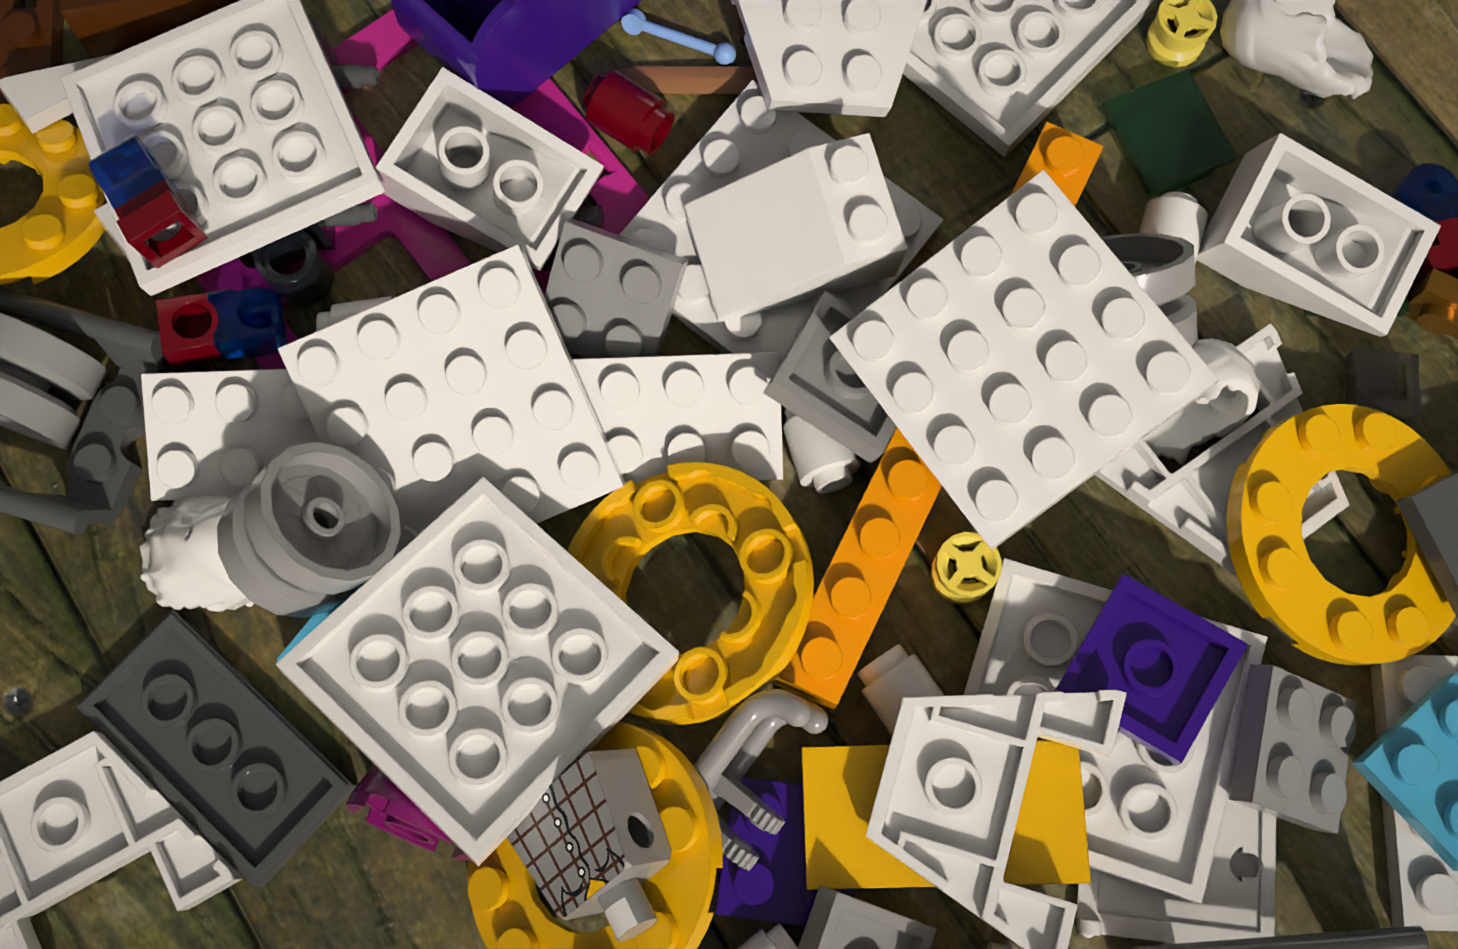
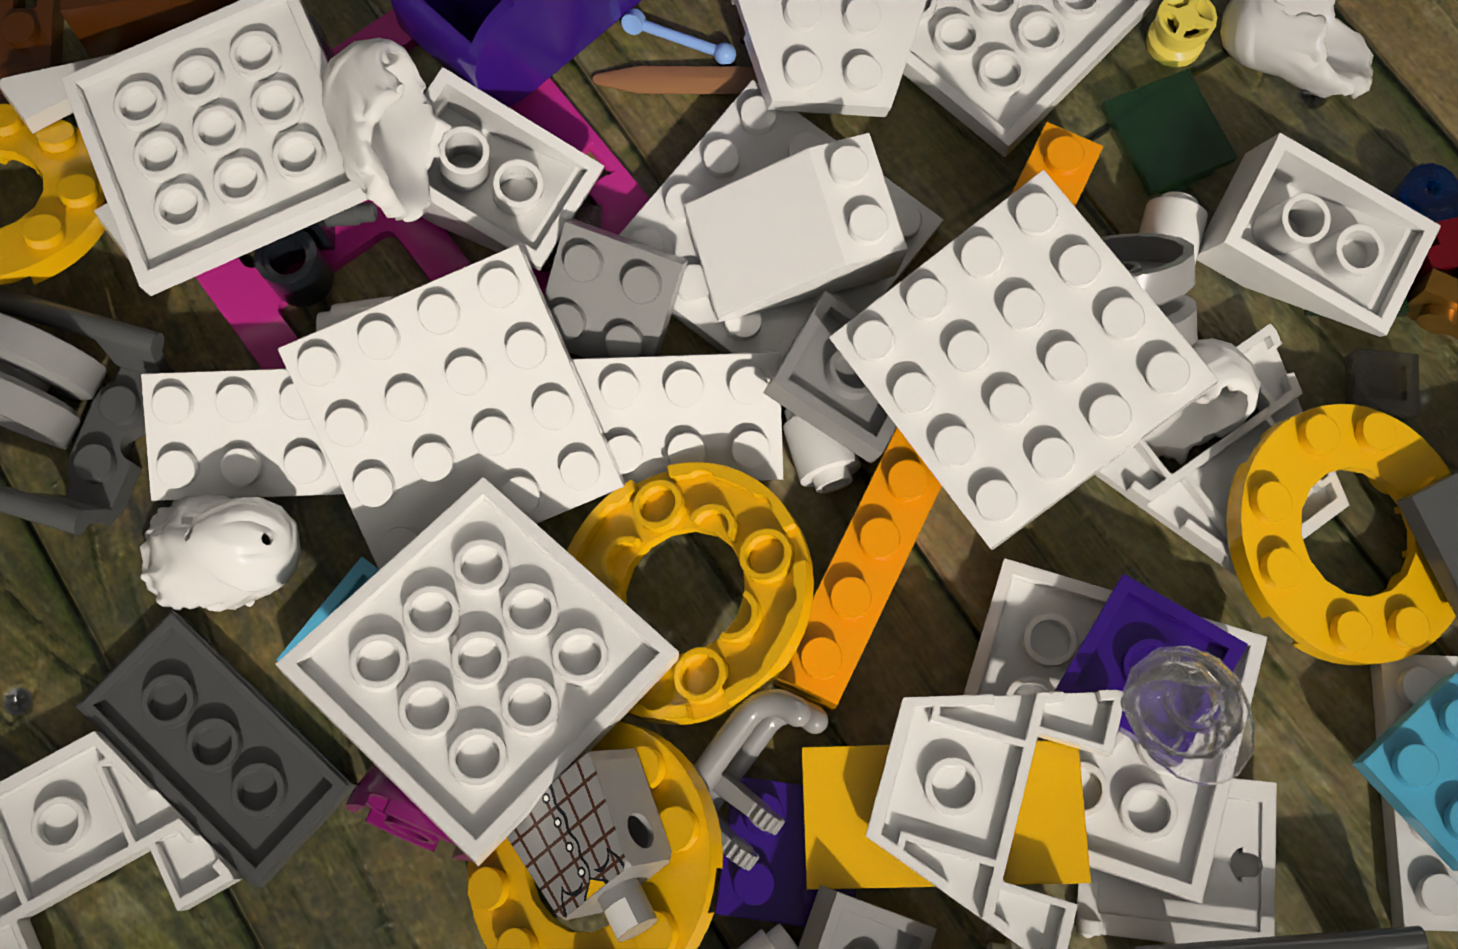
leg [88,134,208,269] -> none
leg [156,288,288,372] -> none
light grey wheel [217,441,401,618] -> none
dark red brick [583,70,675,155] -> none
white brick [857,644,945,735] -> none
light yellow wheel [930,532,1002,605] -> none
light grey plate [1229,664,1356,834] -> none
none -> white piece [322,37,451,222]
none -> clear piece [1120,646,1255,786]

